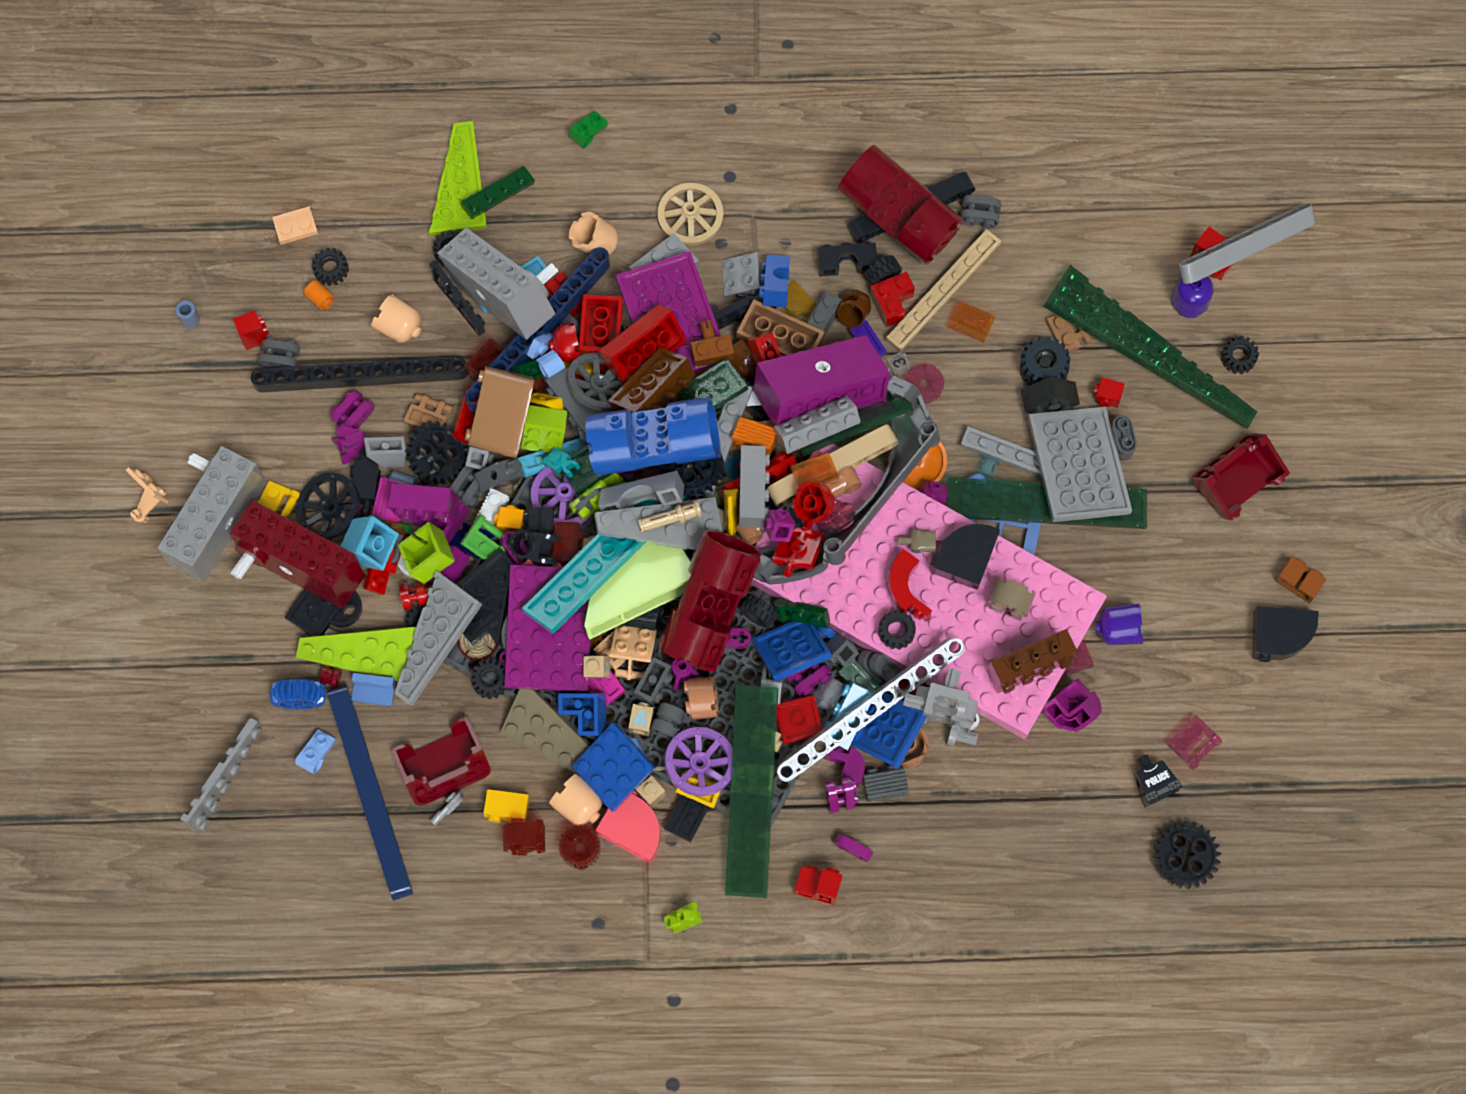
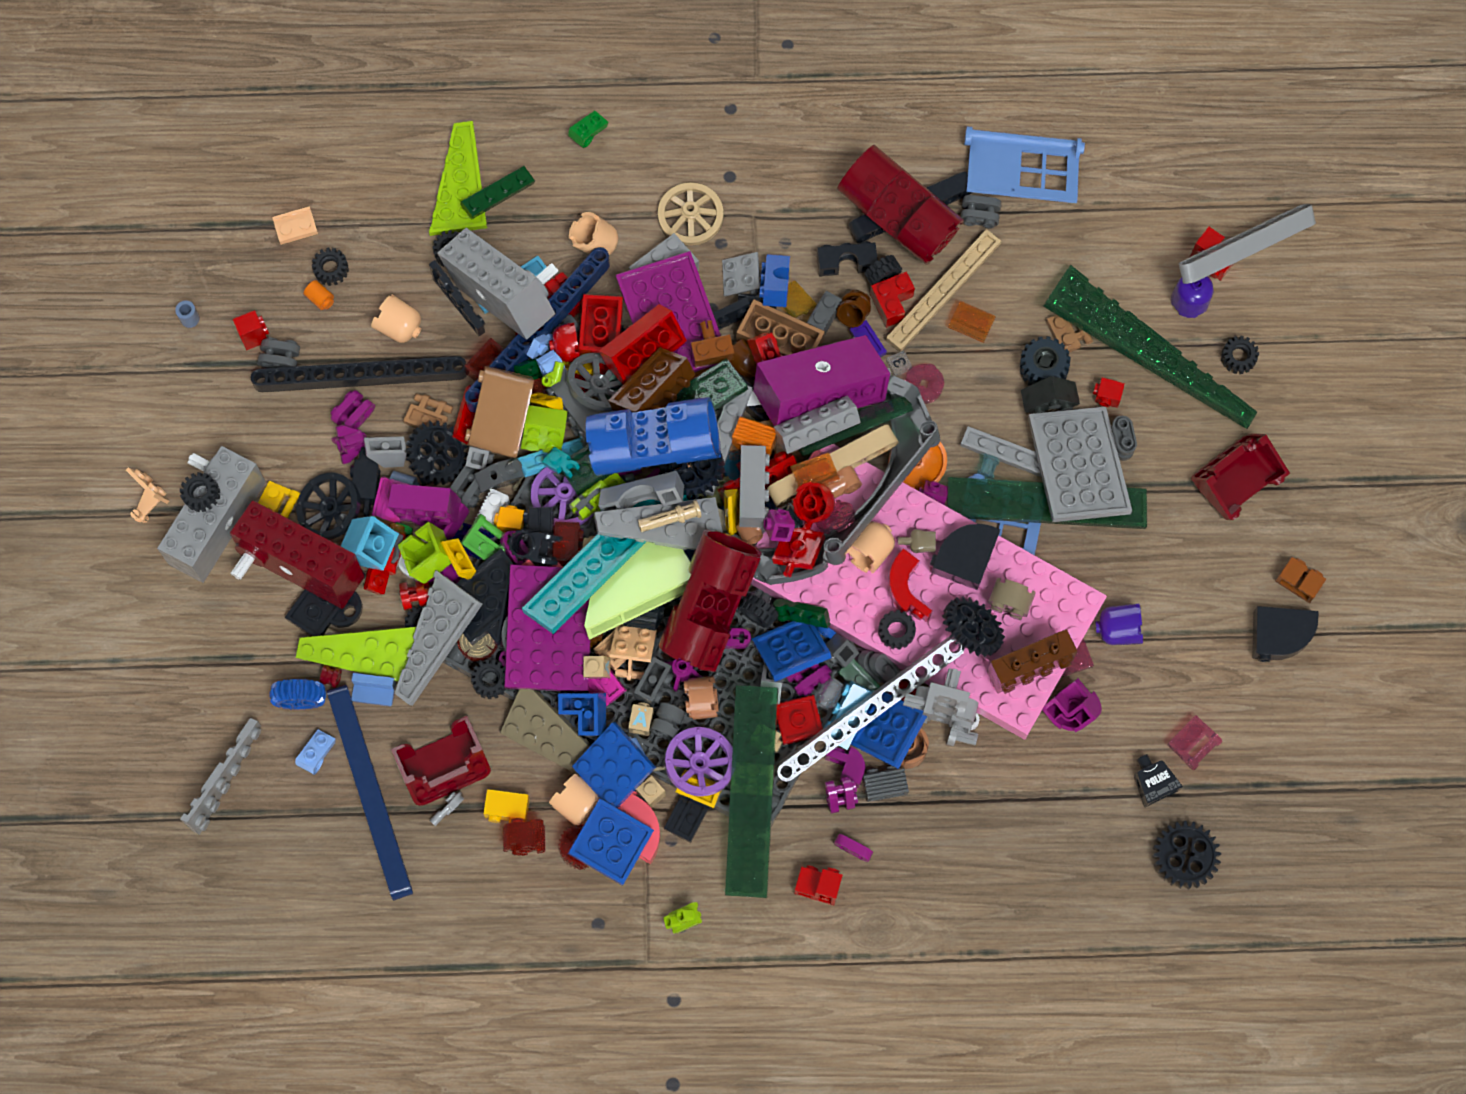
none -> black tyre [179,472,220,512]
none -> yellow slope [441,538,476,579]
none -> lime arm [541,361,565,387]
none -> blue plate [568,799,654,885]
none -> light nougat cylinder [845,521,895,574]
none -> black gear [942,596,1005,657]
none -> medium blue door [964,126,1085,203]

